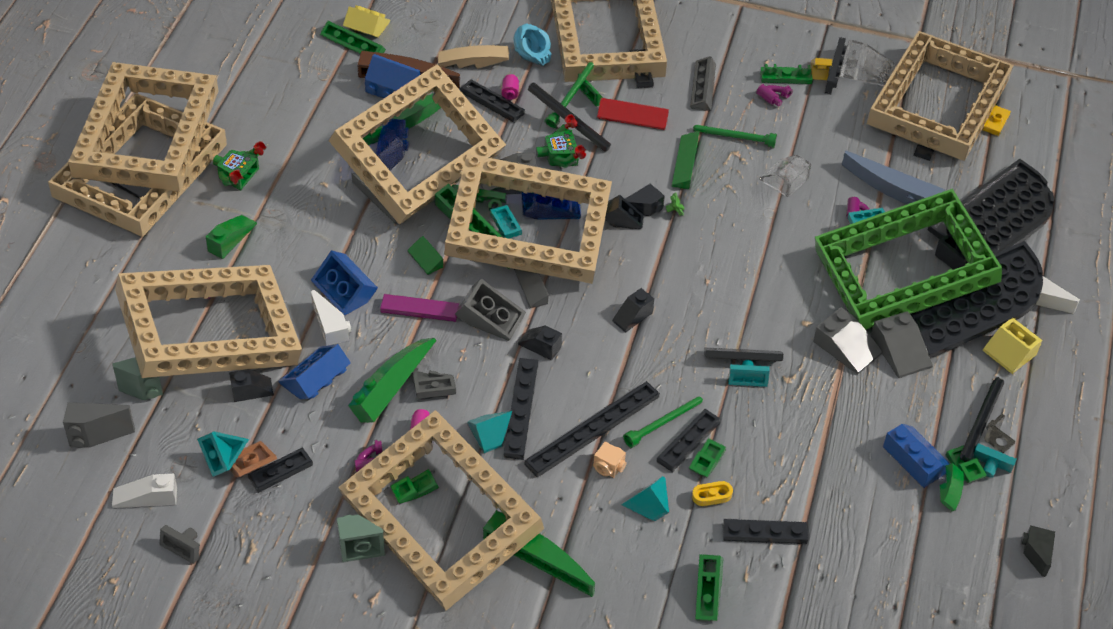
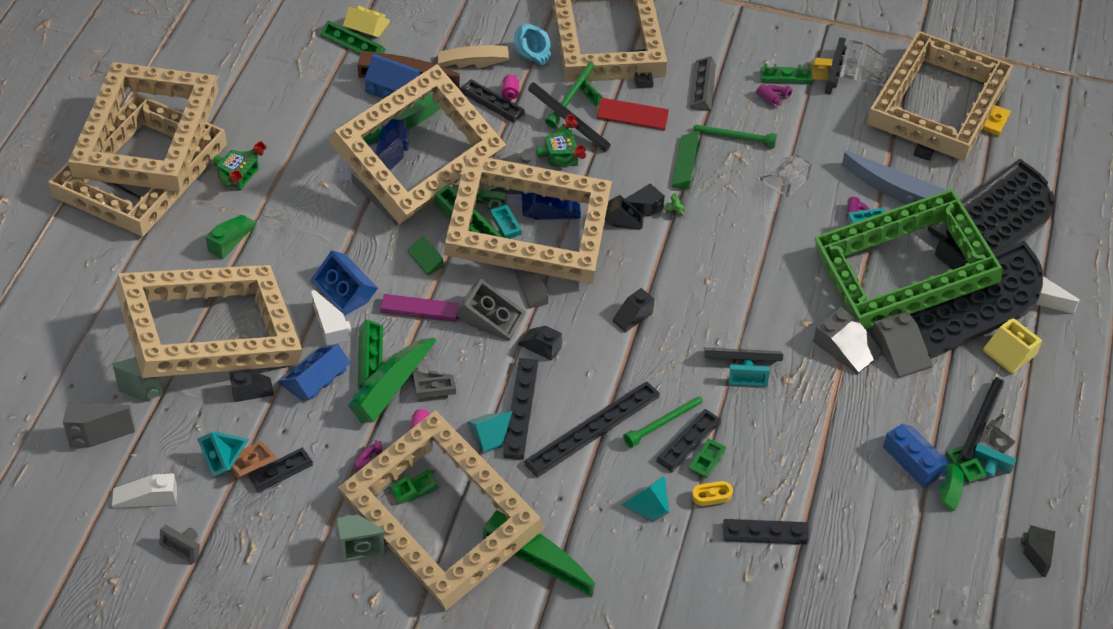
light nougat brick [593,442,627,478] -> none
green slope [695,554,723,621] -> none
none -> green slope [358,319,383,388]

